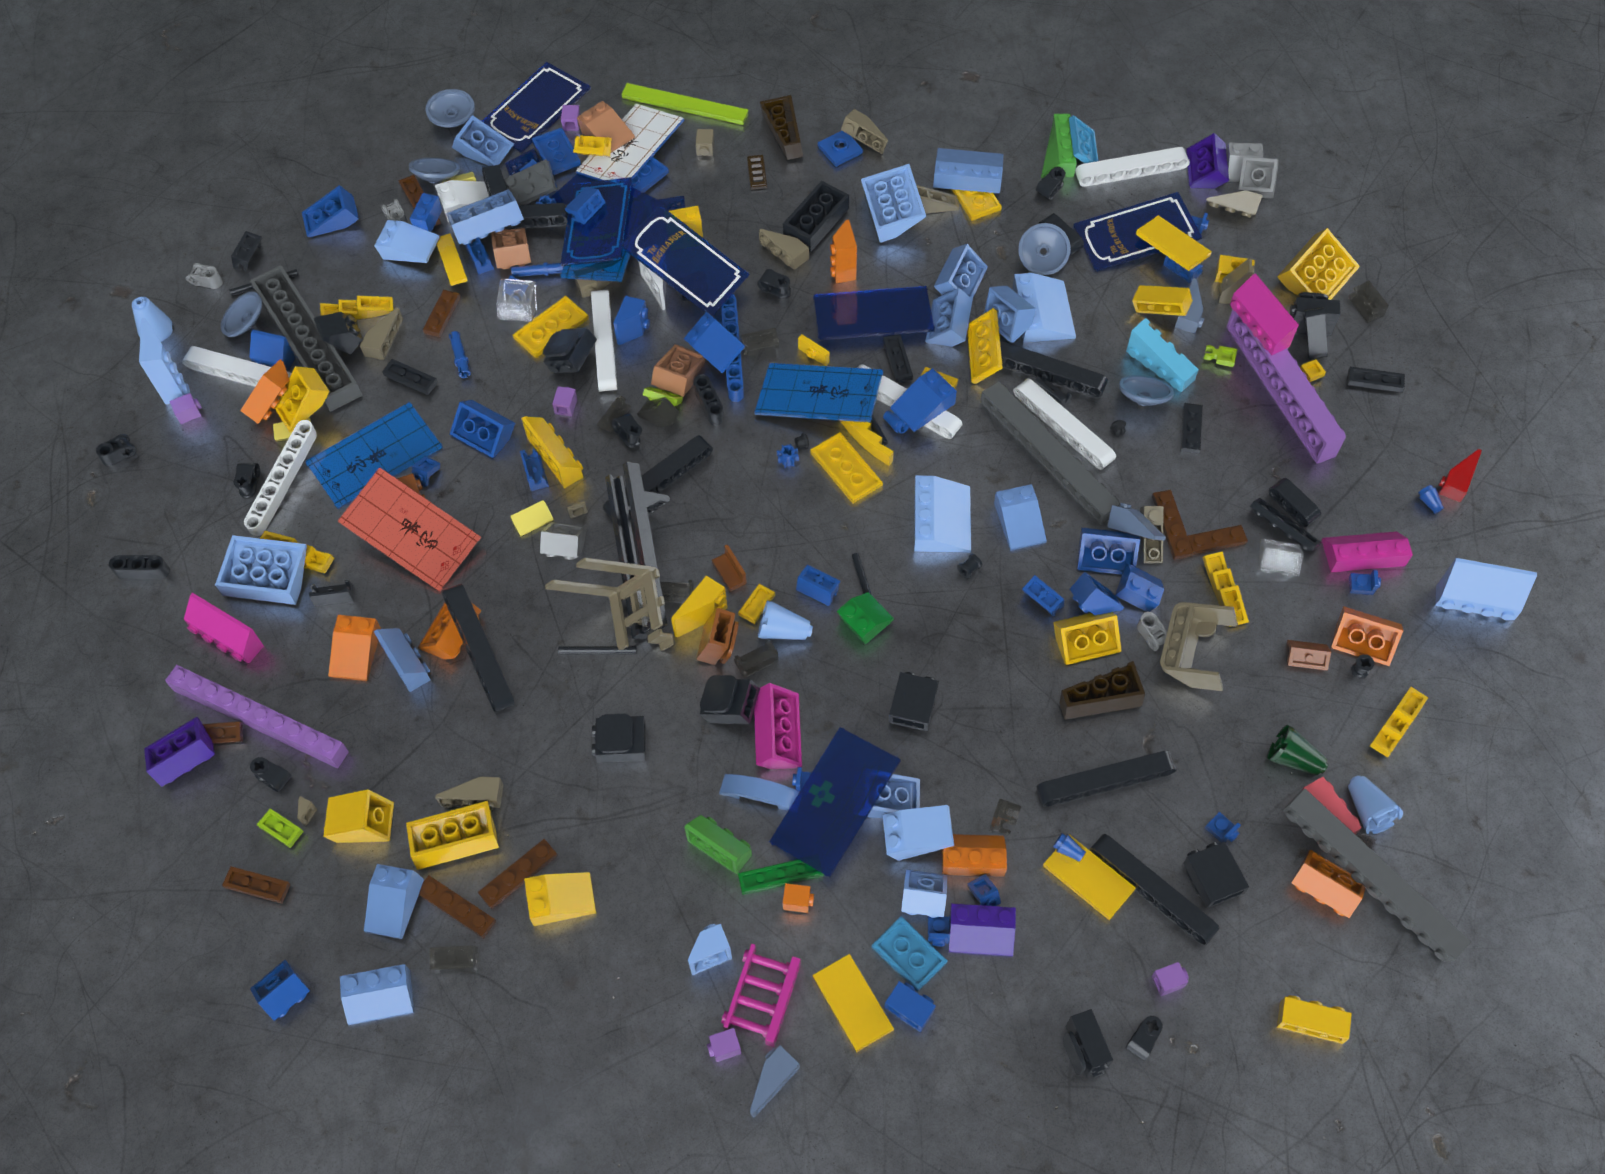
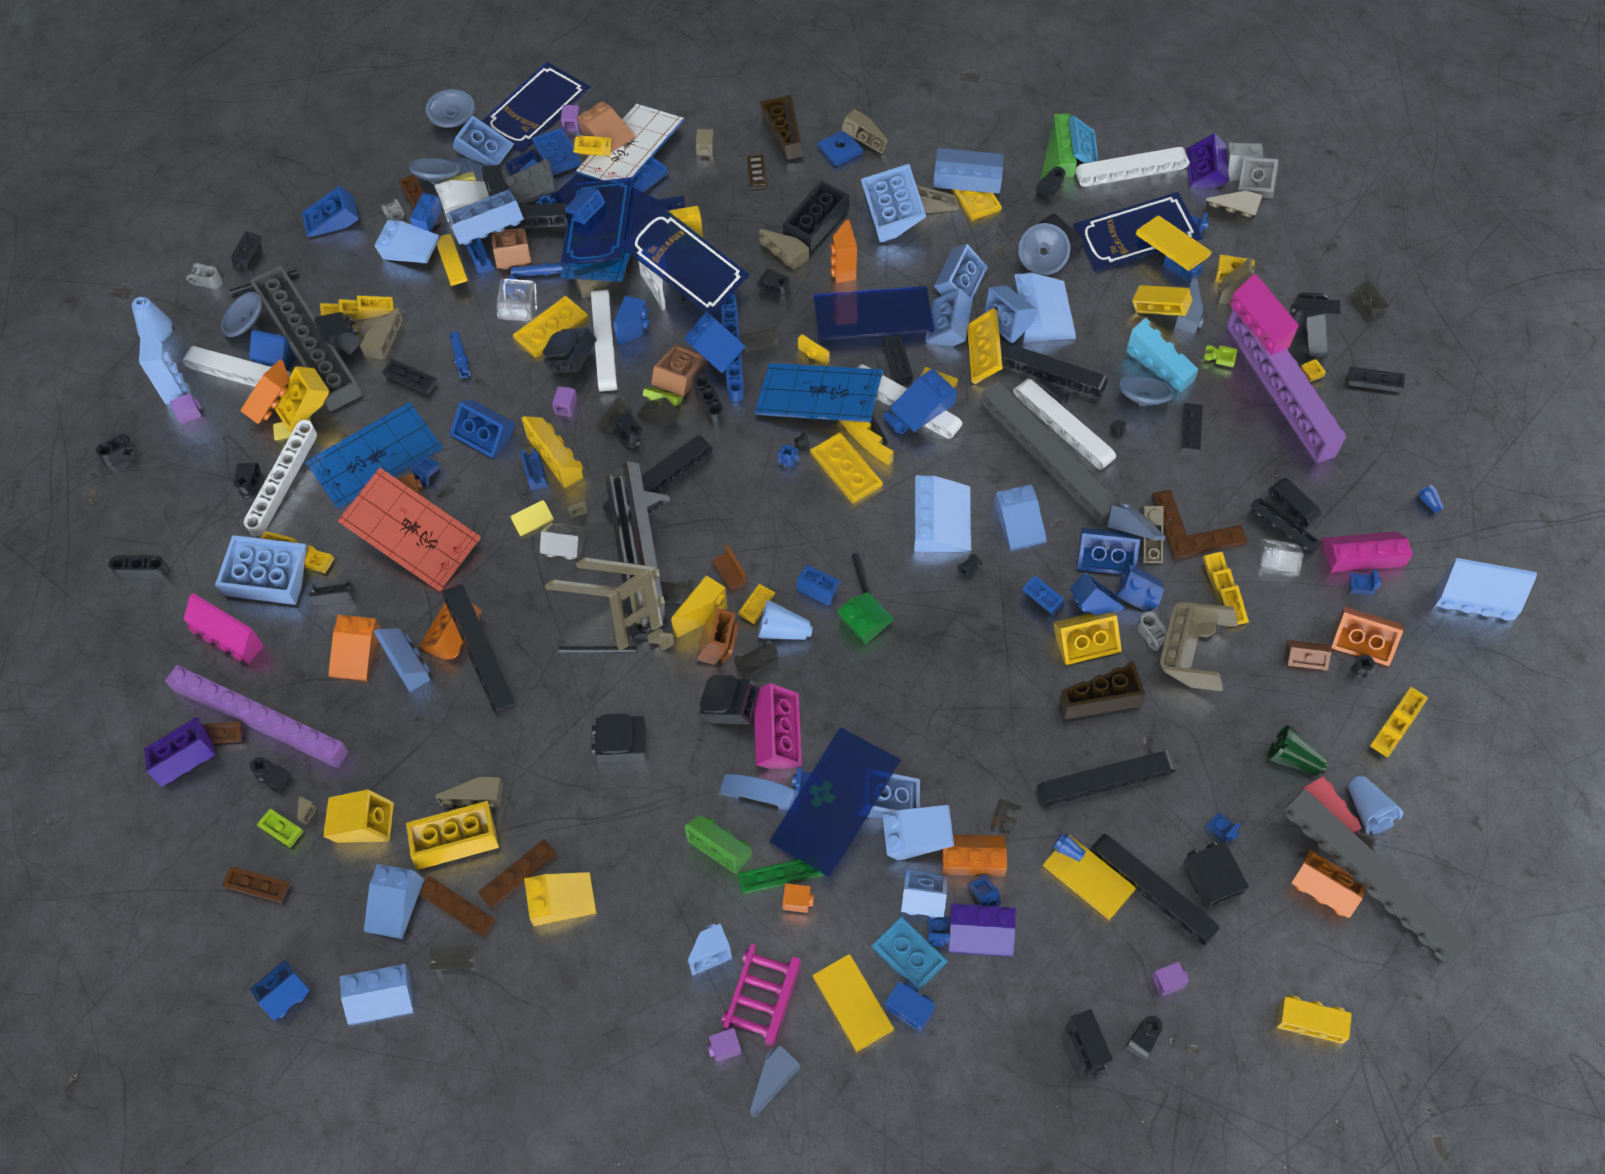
reddish brown plate [423,289,461,337] -> none
lime tile [621,83,749,125] -> none
black brick [889,672,939,732] -> none
yellow slope [1277,228,1360,300] -> none
red slope [1438,449,1482,502] -> none

